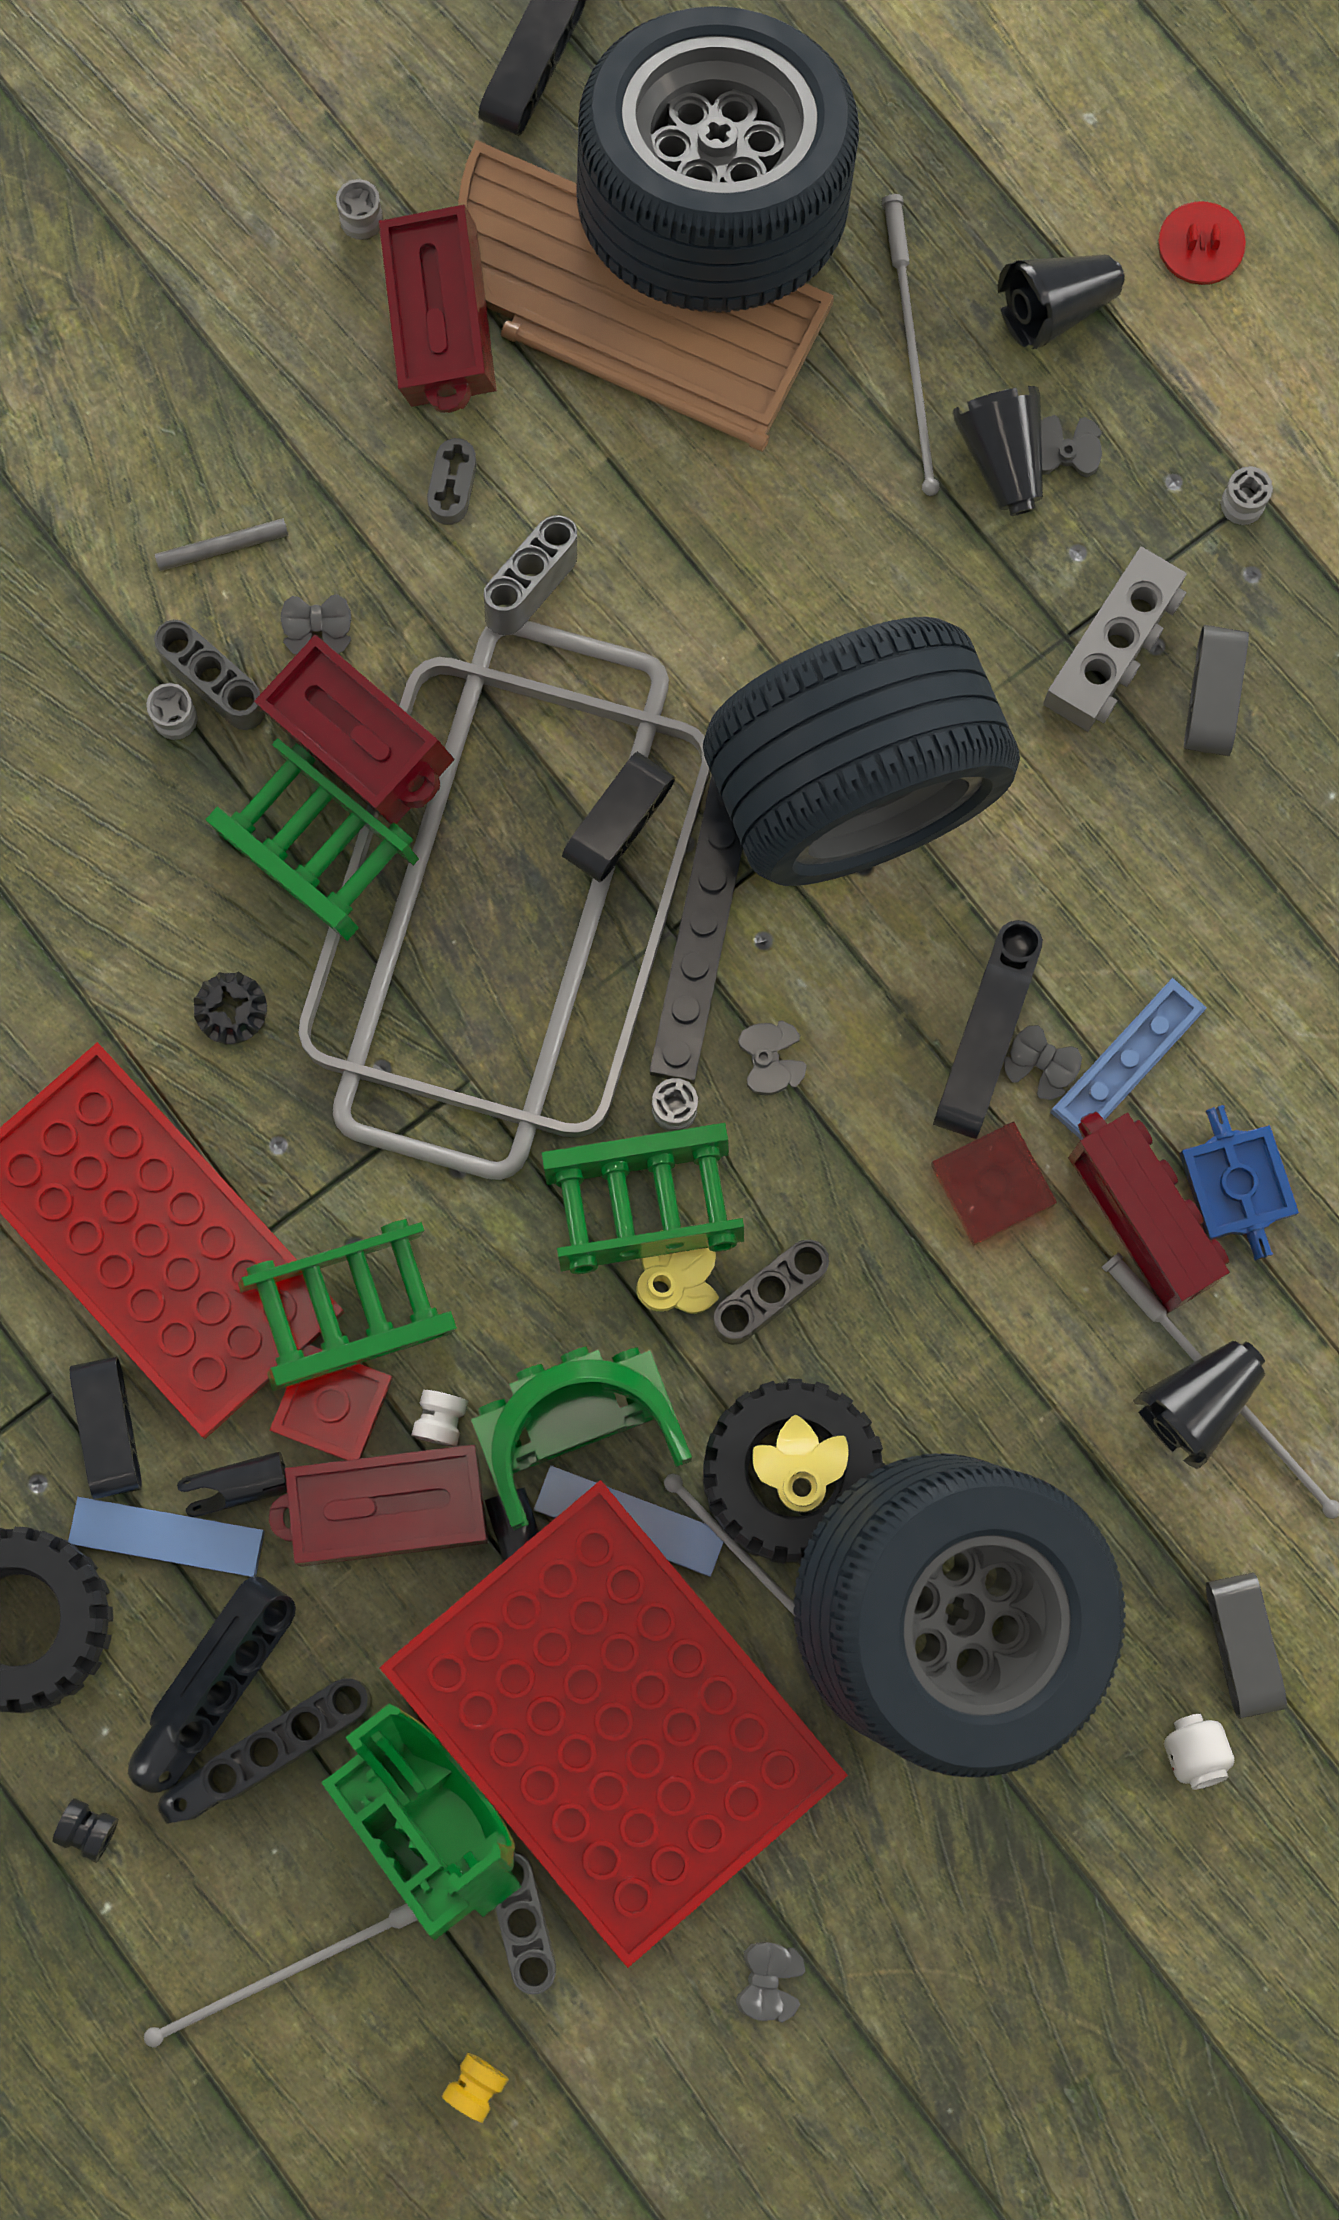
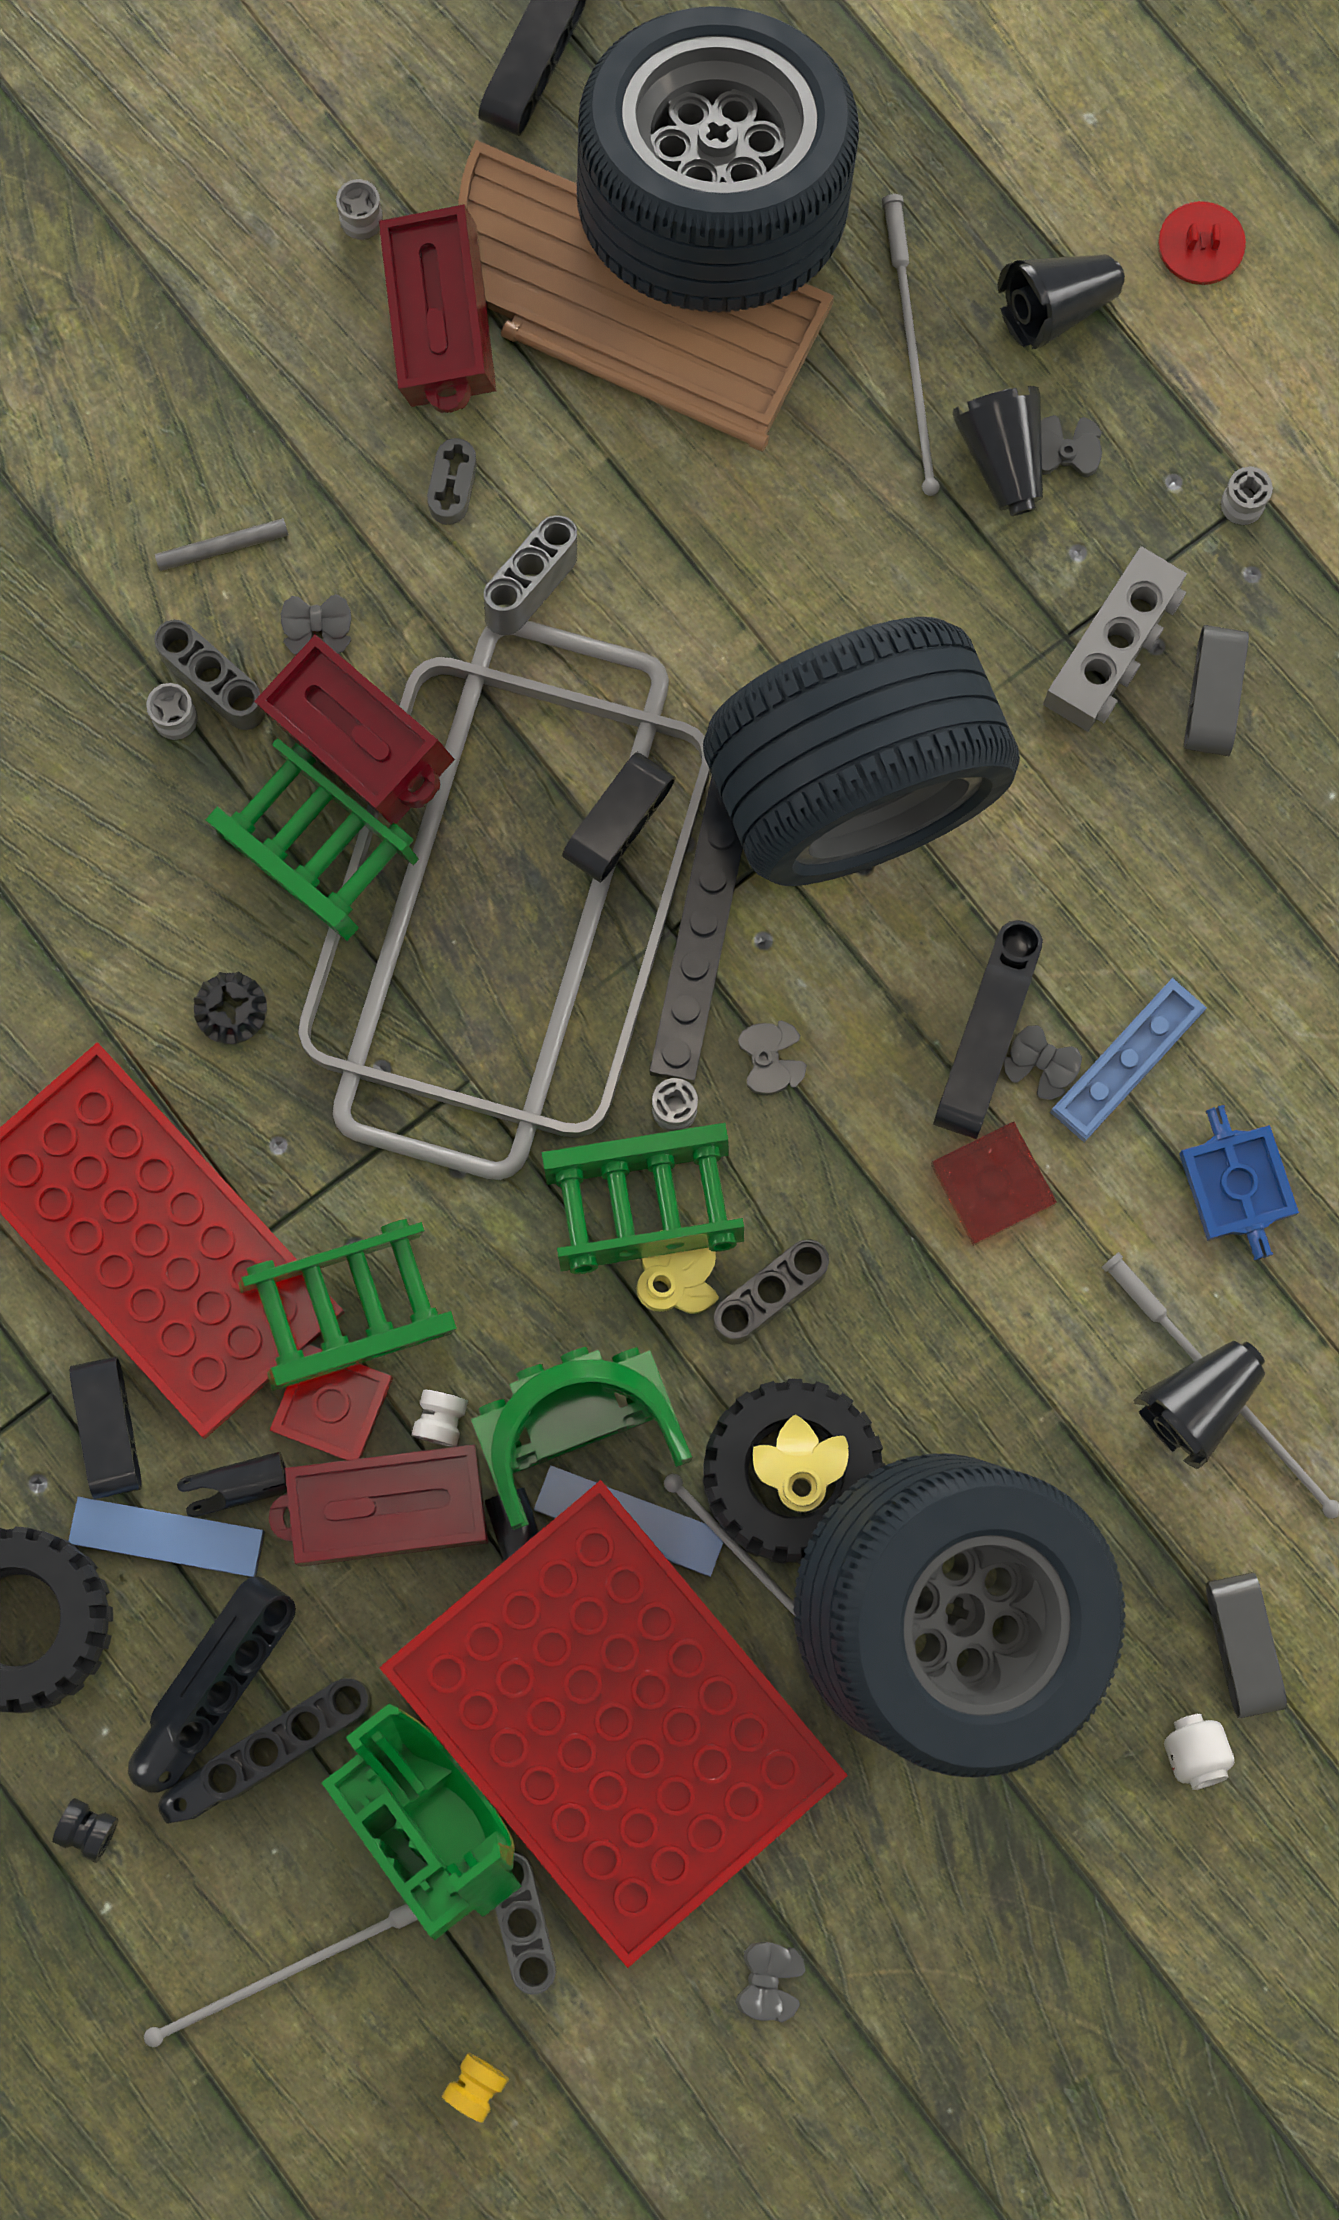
dark red piece [1068,1111,1230,1314] -> none

